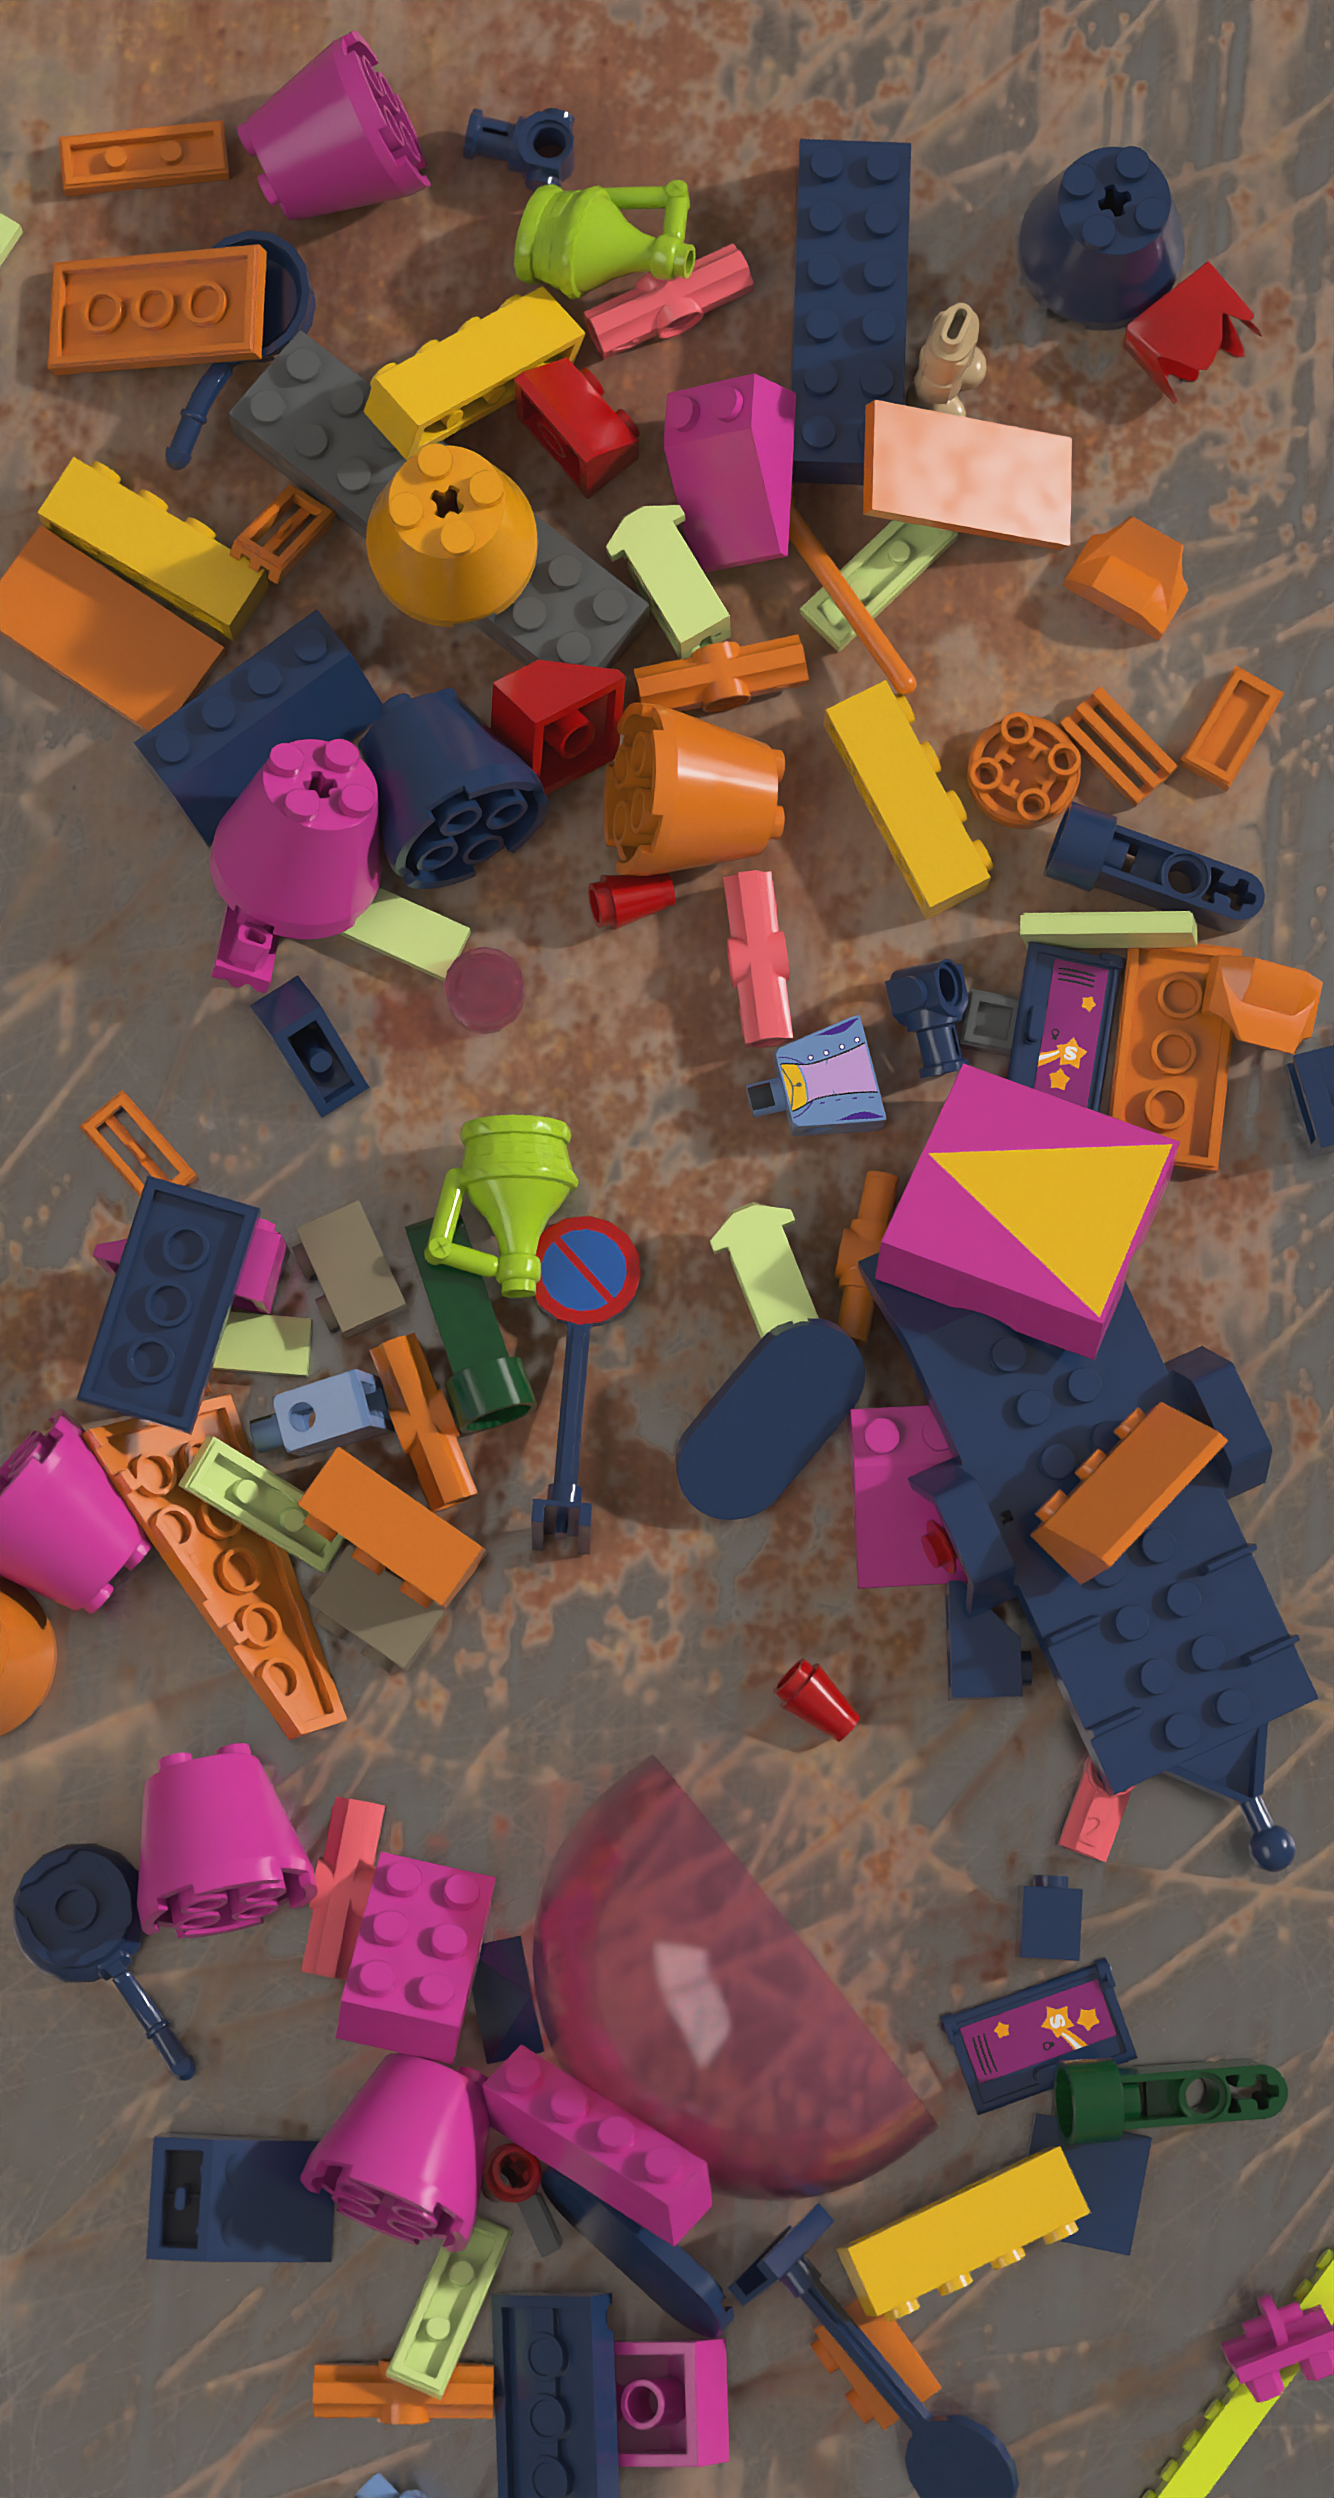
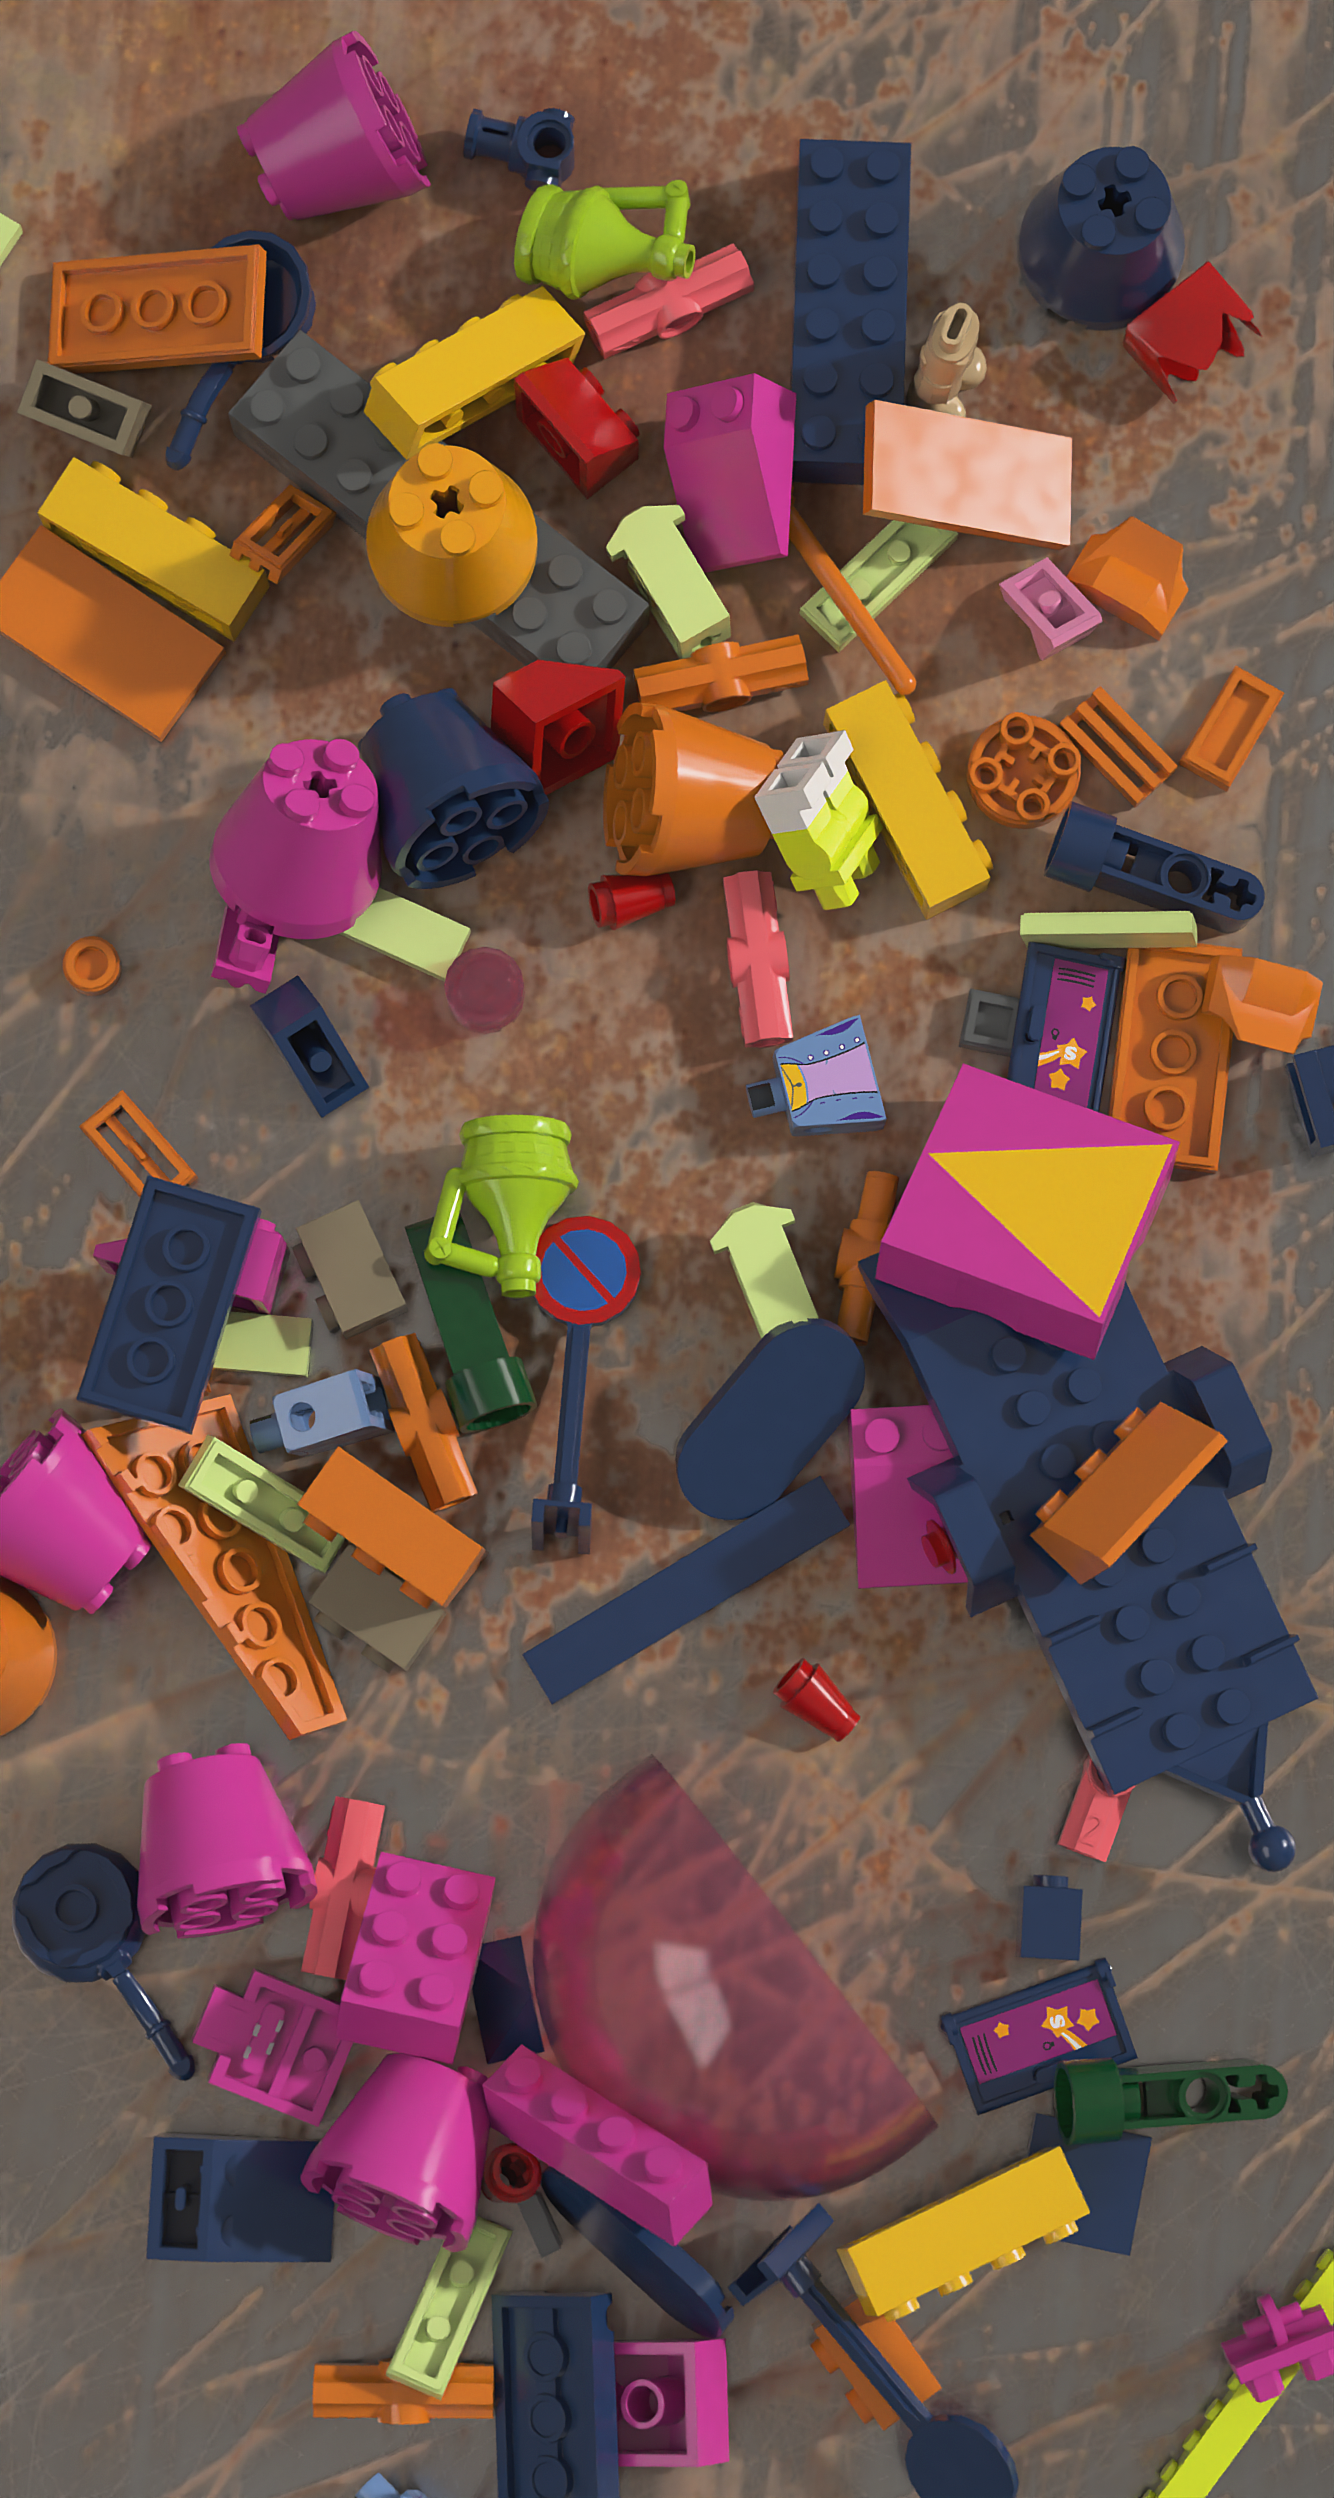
orange tile [58,120,230,197] -> none
dark blue slope [134,609,383,847] -> none
dark blue connector [885,959,970,1078] -> none
dark blue slope [944,1580,1032,1701] -> none
none -> dark tan brick [17,359,152,458]
none -> orange tile [63,936,122,996]
none -> dark pink piece [191,1968,353,2127]
none -> dark blue tile [522,1476,850,1705]
none -> hips [754,730,883,910]
none -> bright pink slope [999,557,1102,661]

